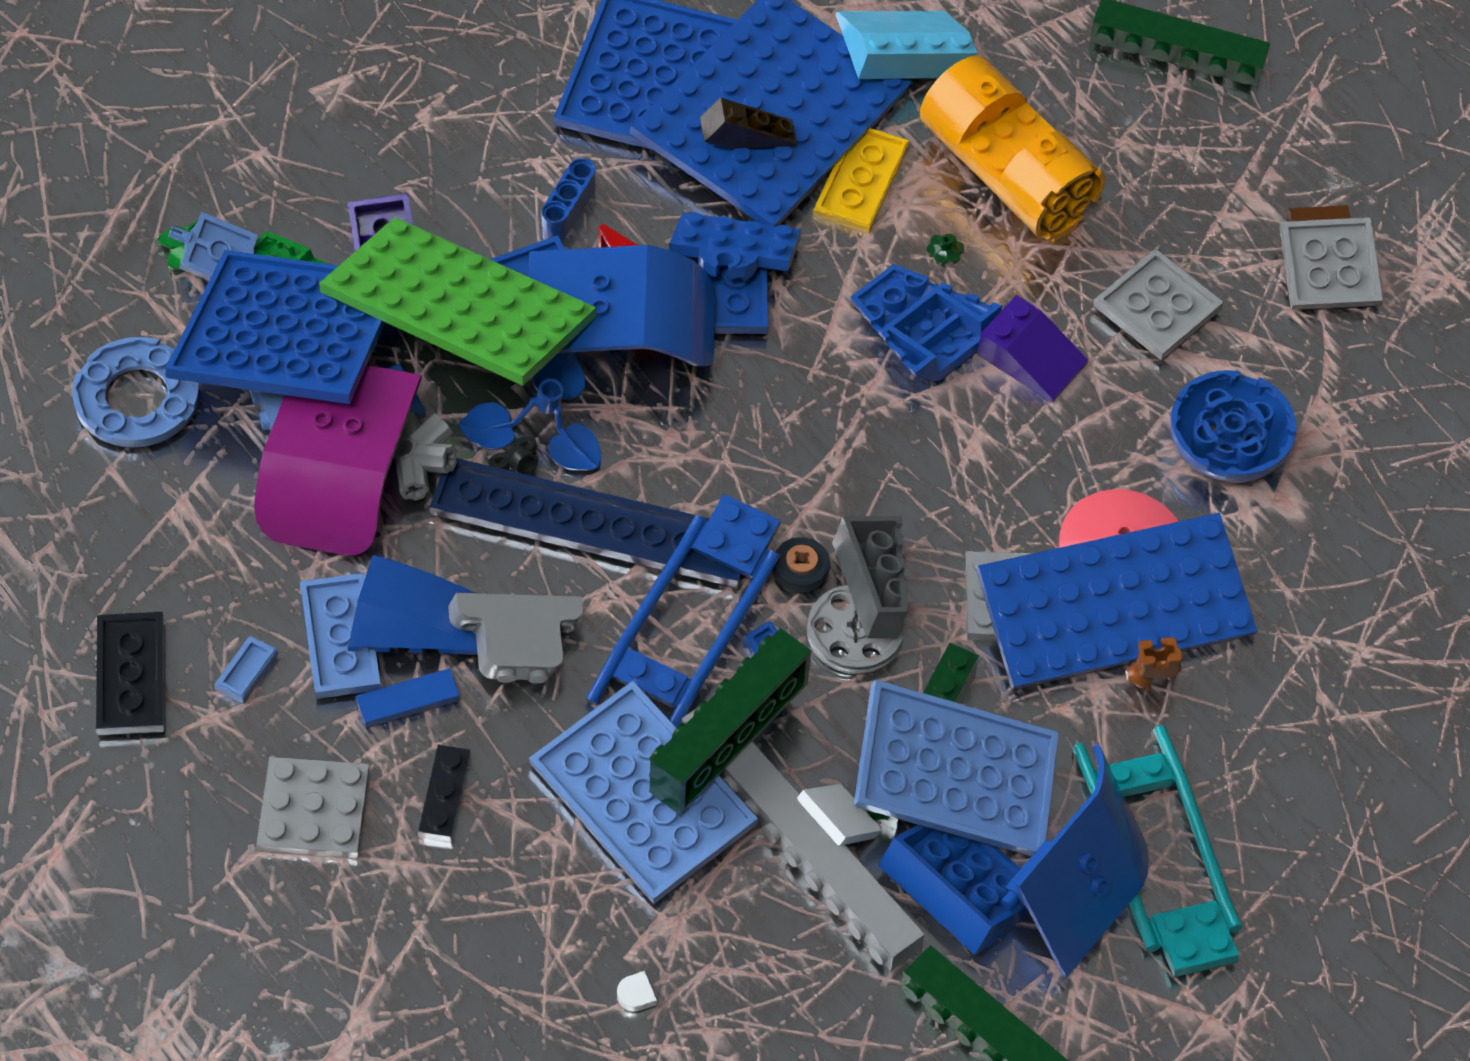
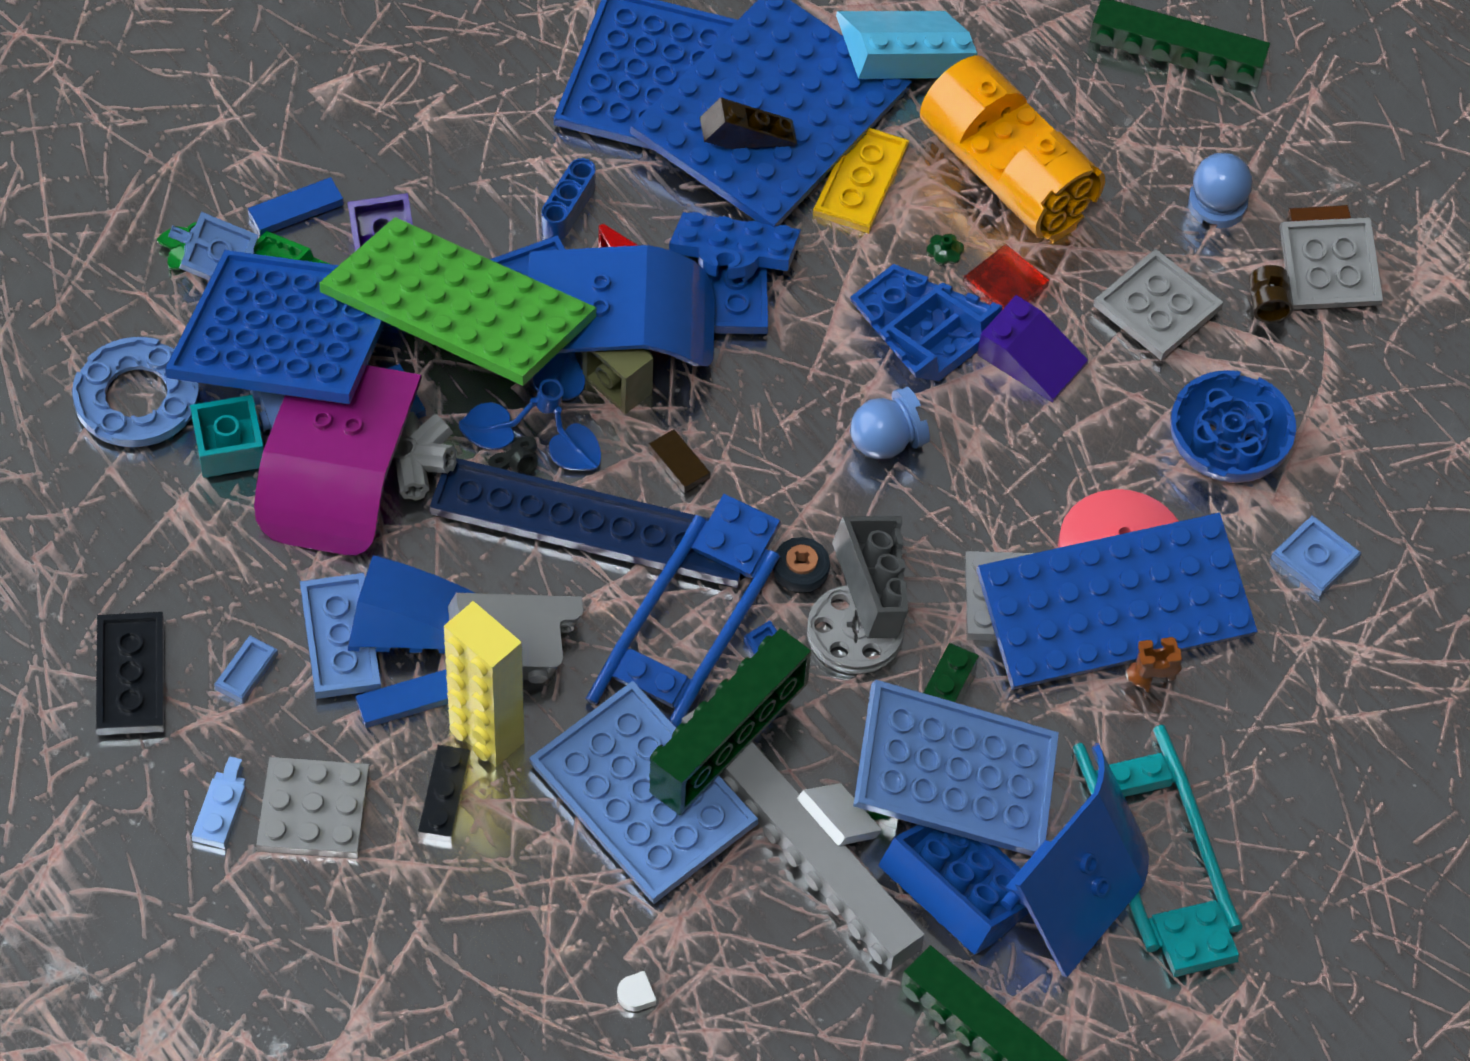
none -> teal brick [190,394,264,478]
none -> light blue hinge [191,756,246,849]
none -> blue tile [248,177,344,236]
none -> light yellow brick [444,601,524,767]
none -> olive brick [583,349,653,414]
none -> dark brown tile [648,429,710,493]
none -> medium blue tile [850,387,930,460]
none -> clear red tile [963,244,1049,310]
none -> medium blue tile [1188,153,1253,229]
none -> dark brown wheel [1249,265,1293,323]
none -> medium blue tile [1271,515,1361,597]

